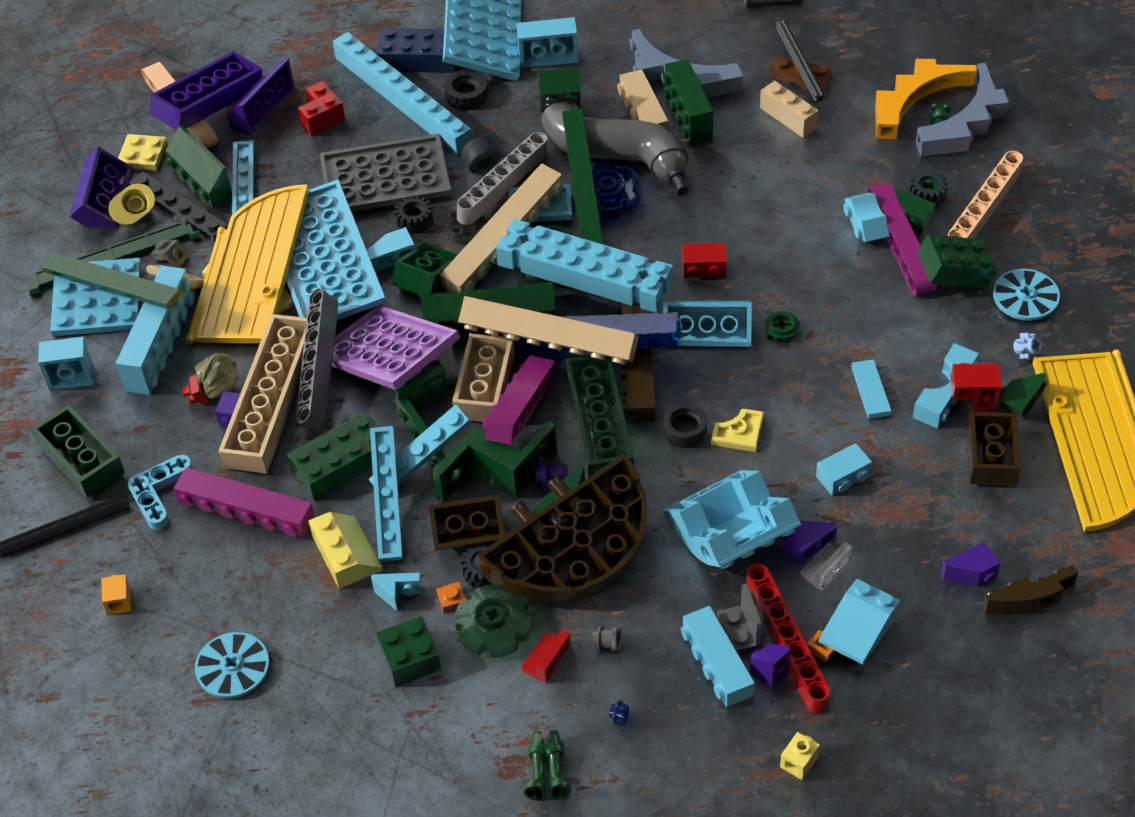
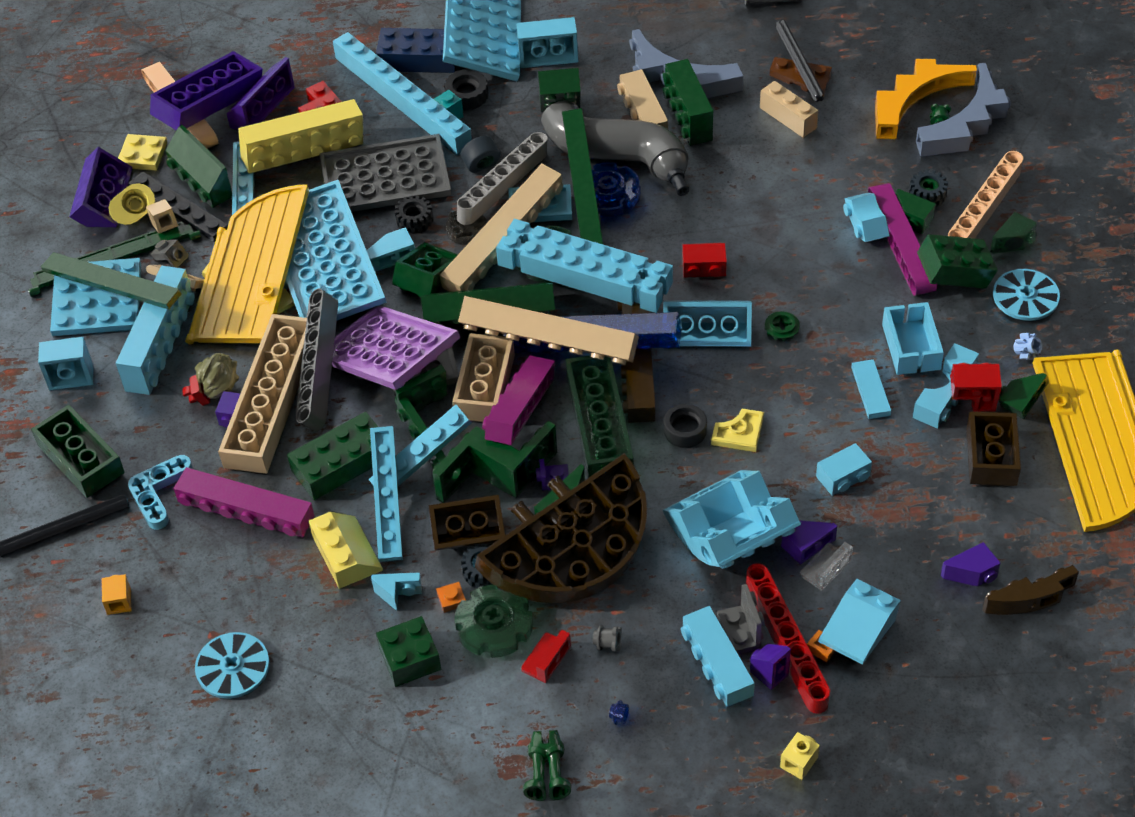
none -> tan brick [146,199,178,233]
none -> light yellow brick [238,99,363,174]
none -> teal brick [434,90,463,119]
none -> medium azure piece [882,302,944,375]
none -> clear green slope [990,212,1037,253]

